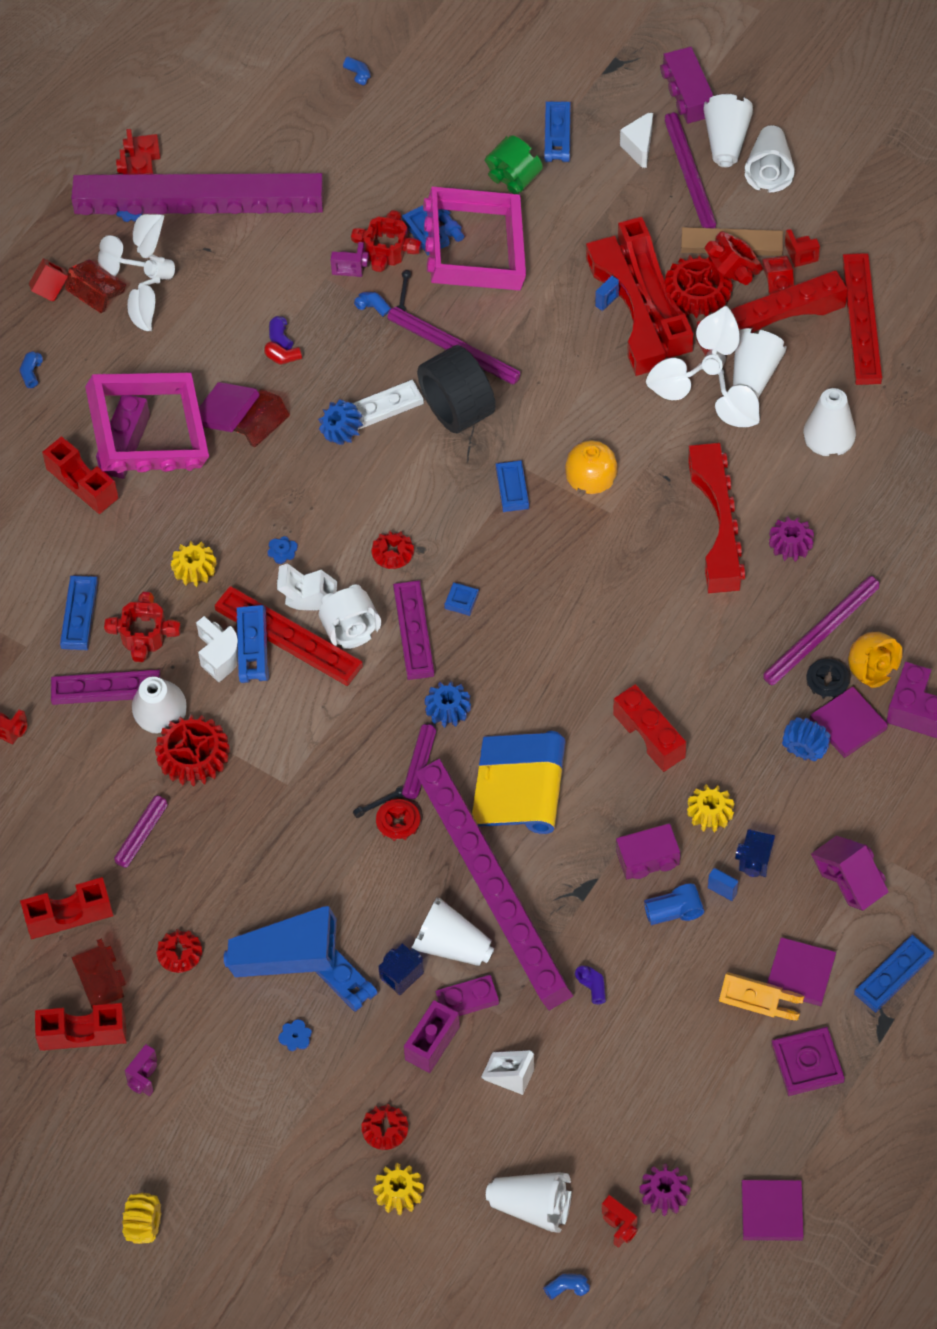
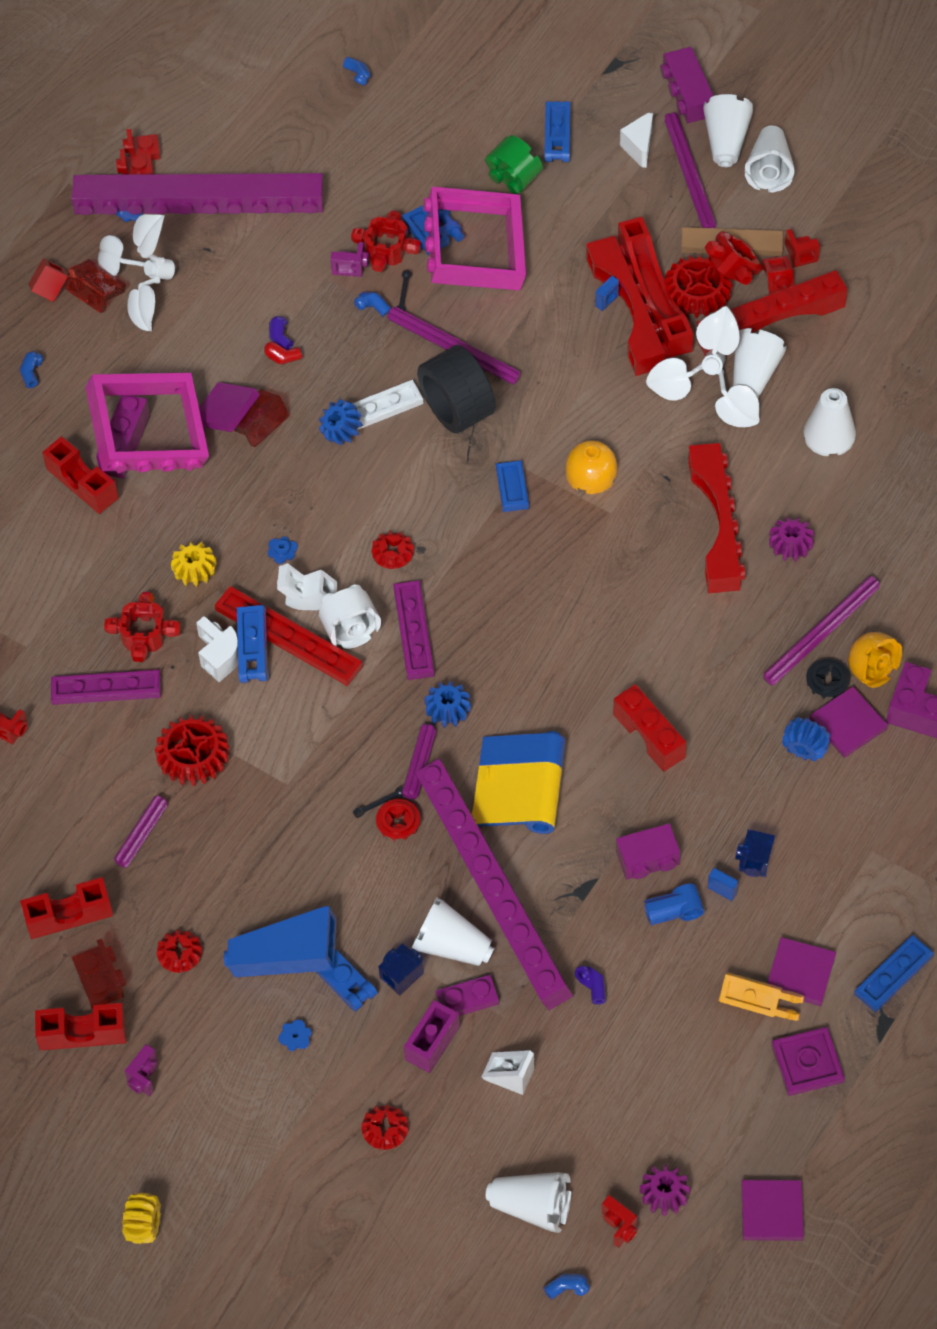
blue tile [60,575,98,650] -> none
white cone [132,677,186,734] -> none
yellow gear [373,1163,424,1215] -> none
blue tile [445,582,479,616] -> none
yellow gear [687,784,734,833] -> none
magenta brick [811,835,889,911] -> none
red plate [842,253,882,385] -> none

